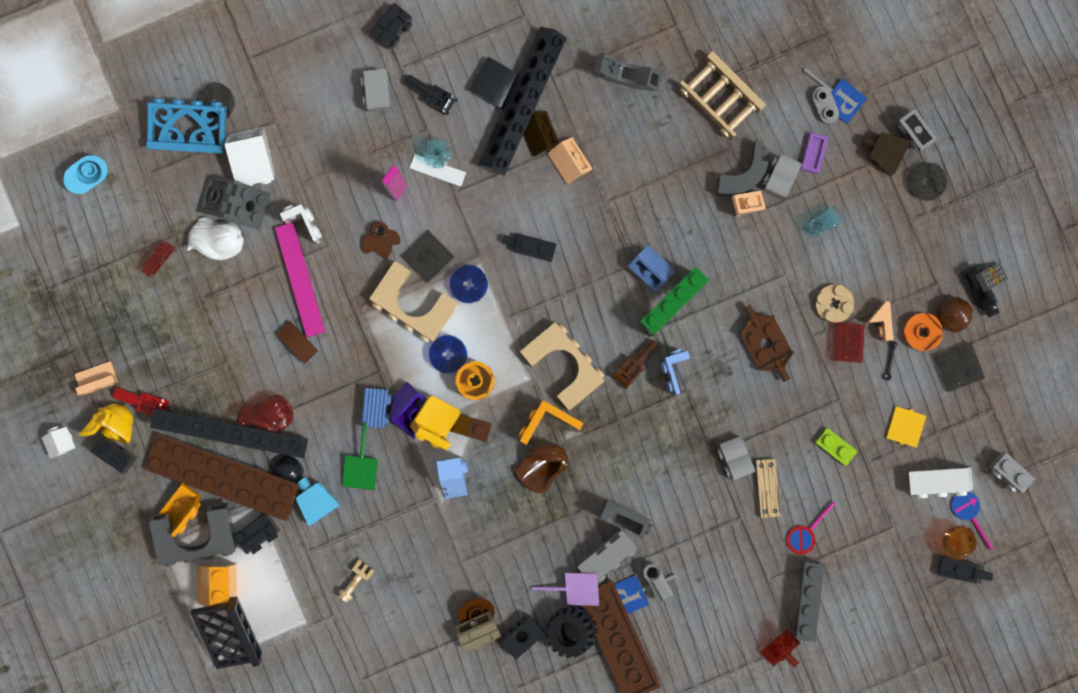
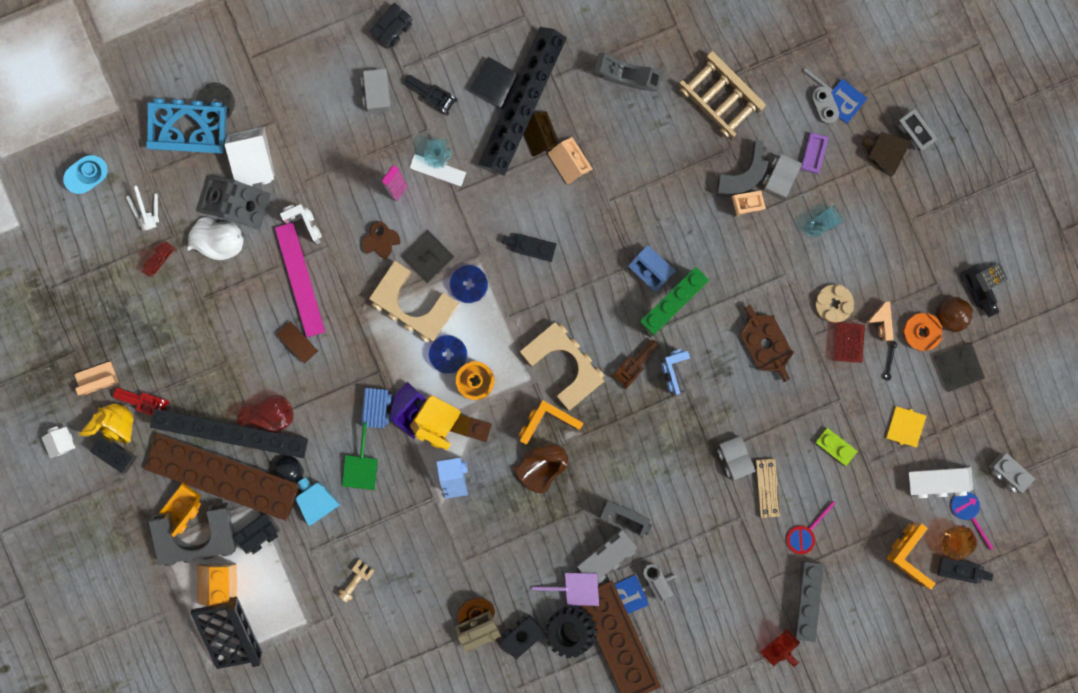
clear smoke plate [908,163,947,201] -> none
none -> white plant [126,186,159,231]
none -> light orange bracket [886,522,936,589]

